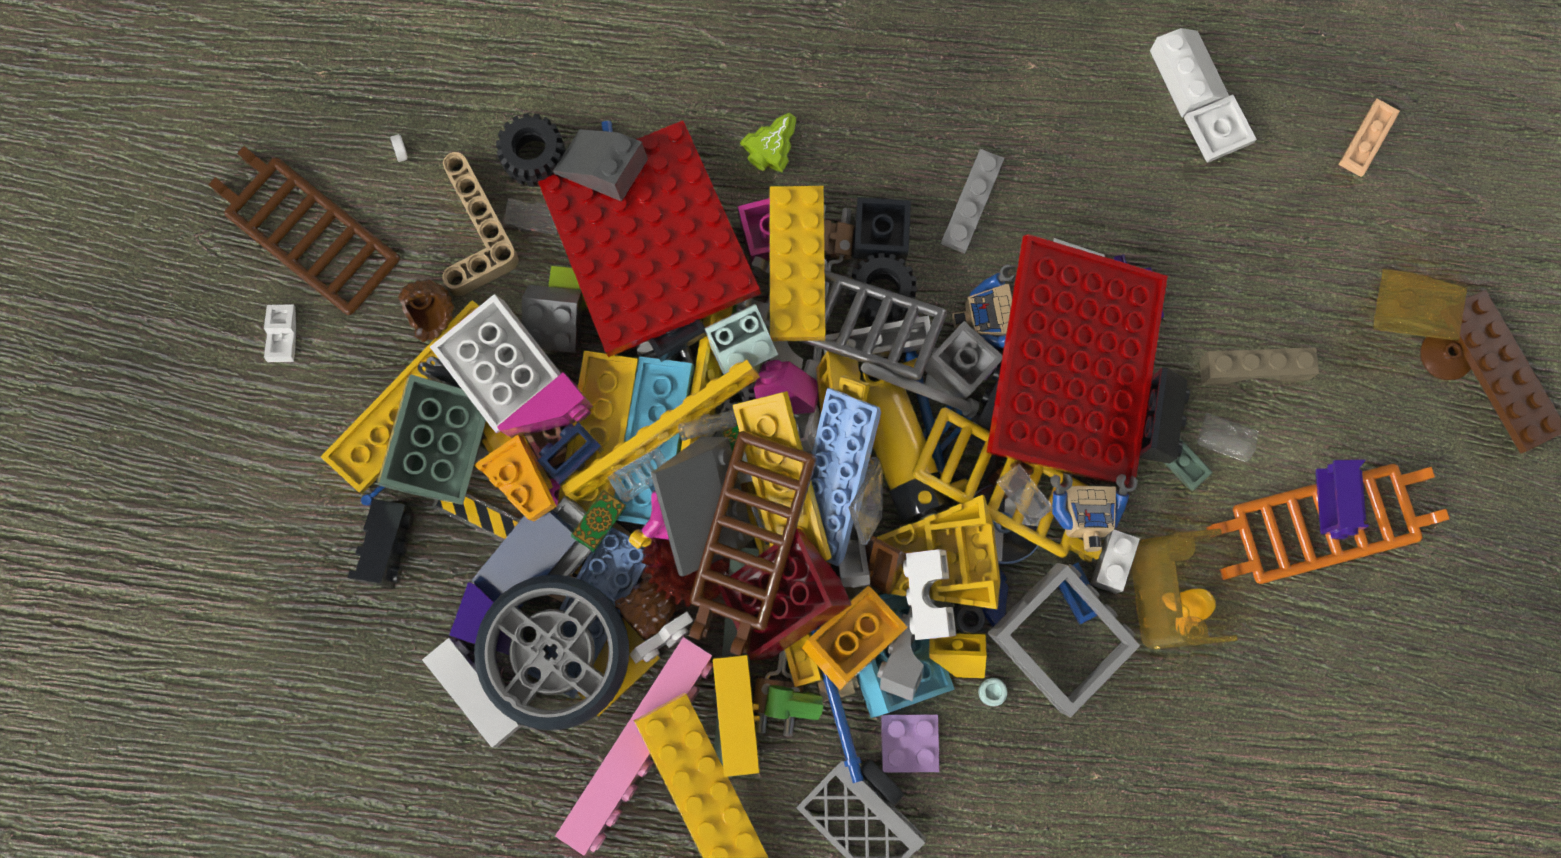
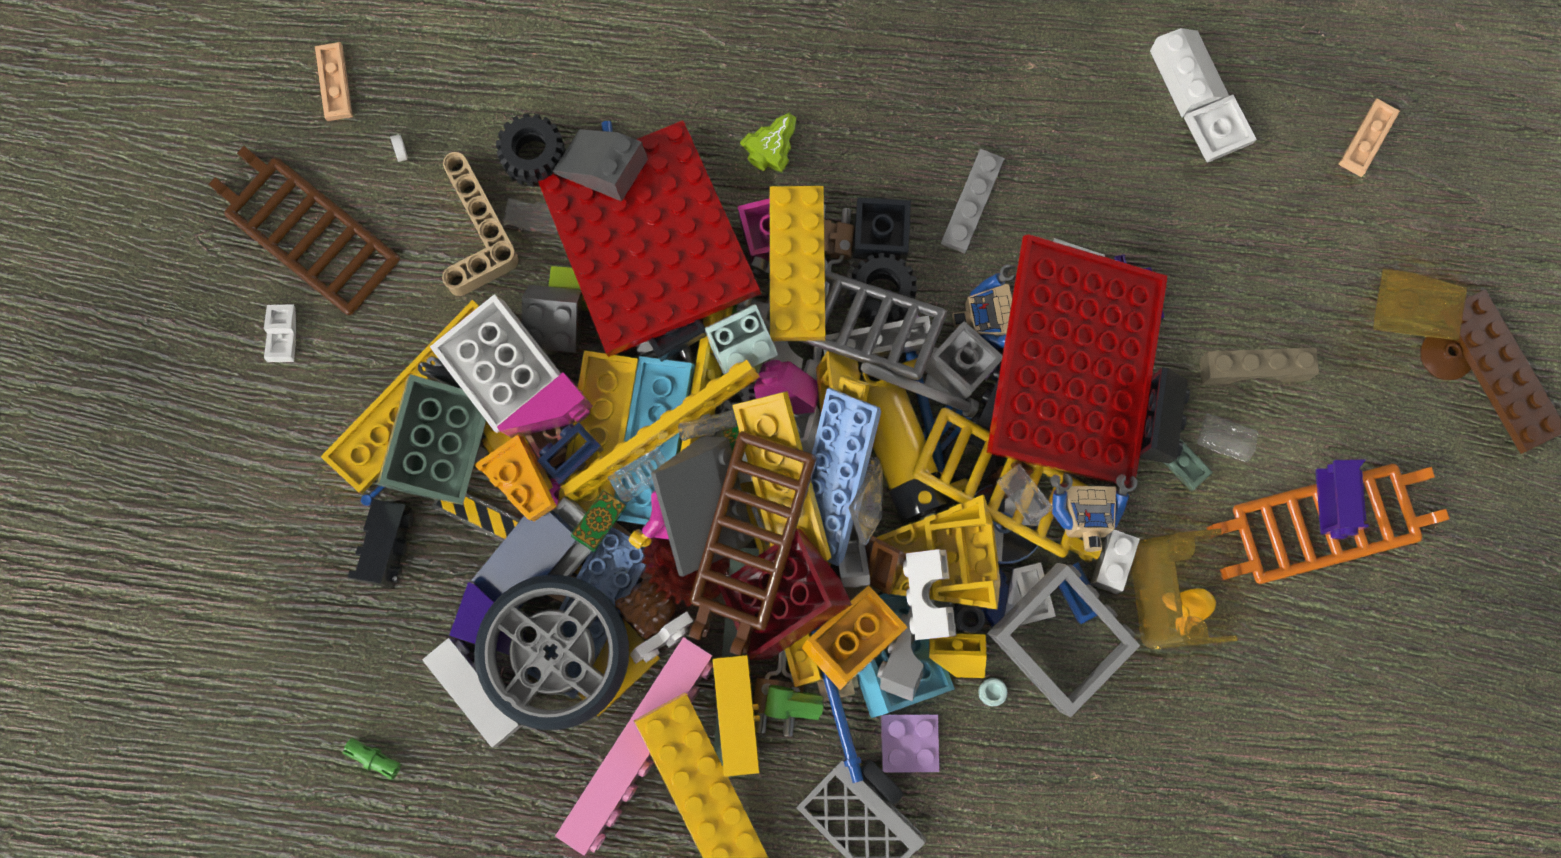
reddish brown hair [398,279,454,342] -> none
none -> light nougat tile [315,42,353,121]
none -> bright green pin [343,738,402,780]
none -> white wing [1003,562,1056,626]

